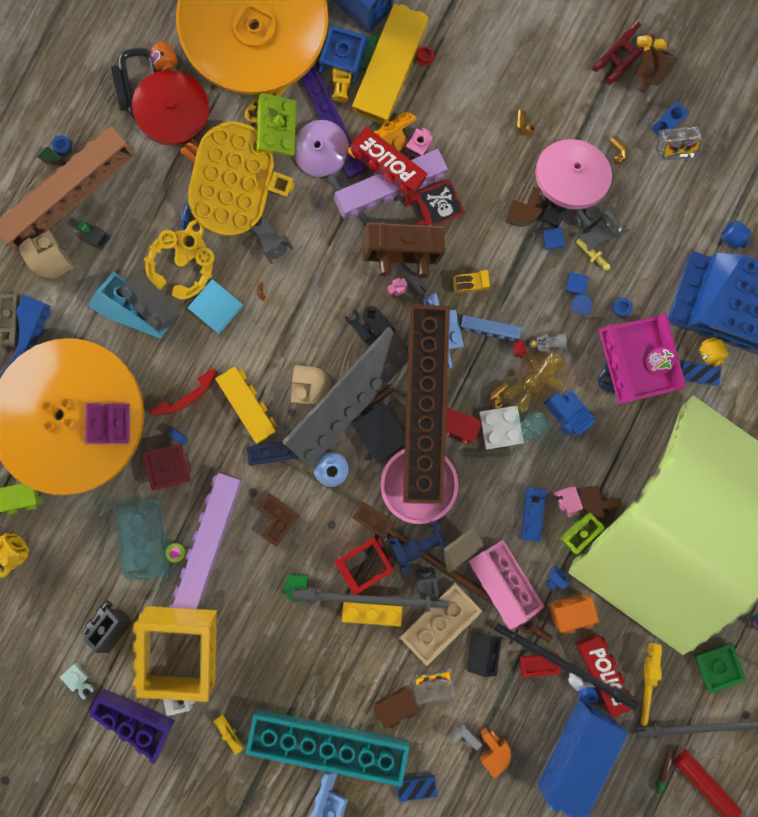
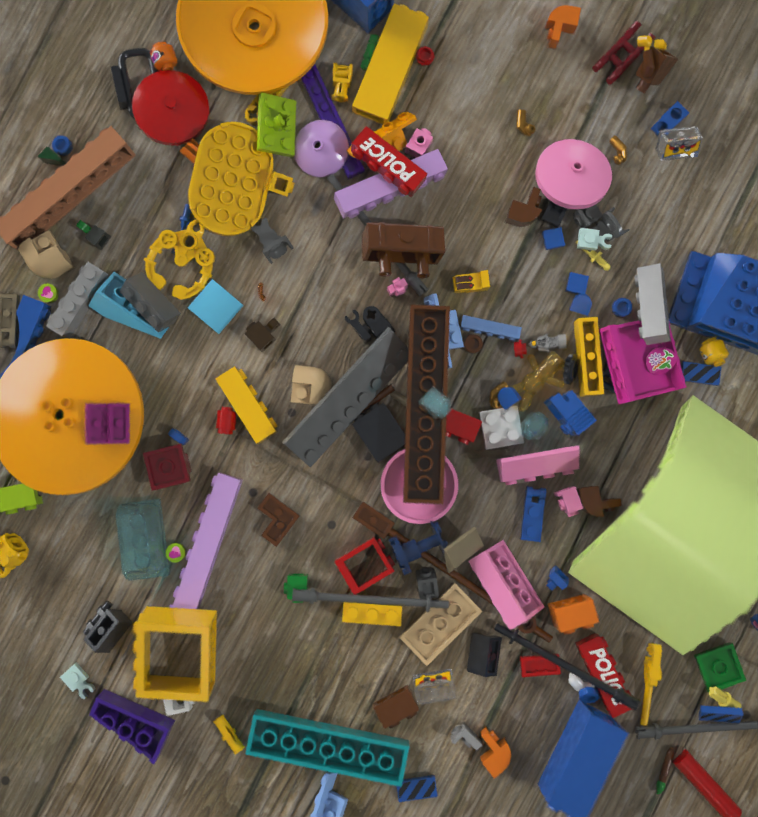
red slope [150,368,218,416] -> none
dark blue tile [247,441,325,466] -> none
light blue piece [314,452,348,487] -> none
blue piece [319,25,368,85] -> none
flag [403,179,465,226] -> none
lime brick [559,512,605,555] -> none
blue head [721,221,752,250] -> none
none -> lime tile [38,283,59,303]
none -> light grey brick [46,262,110,339]
none -> red brick [216,407,237,435]
none -> dark brown brick [244,318,280,352]
none -> clear light blue slope [418,387,452,419]
none -> reddish brown tile [463,334,483,354]
none -> bright pink slope [496,446,580,485]
none -> blue tile [498,387,522,410]
none -> orange brick [545,5,581,49]
none -> black gear [563,354,578,385]
none -> yellow brick [574,317,604,397]
none -> light aqua plate [577,228,612,251]
none -> light grey brick [635,263,671,345]
none -> blue tile [698,705,743,723]
none -> light yellow axle [709,686,741,708]

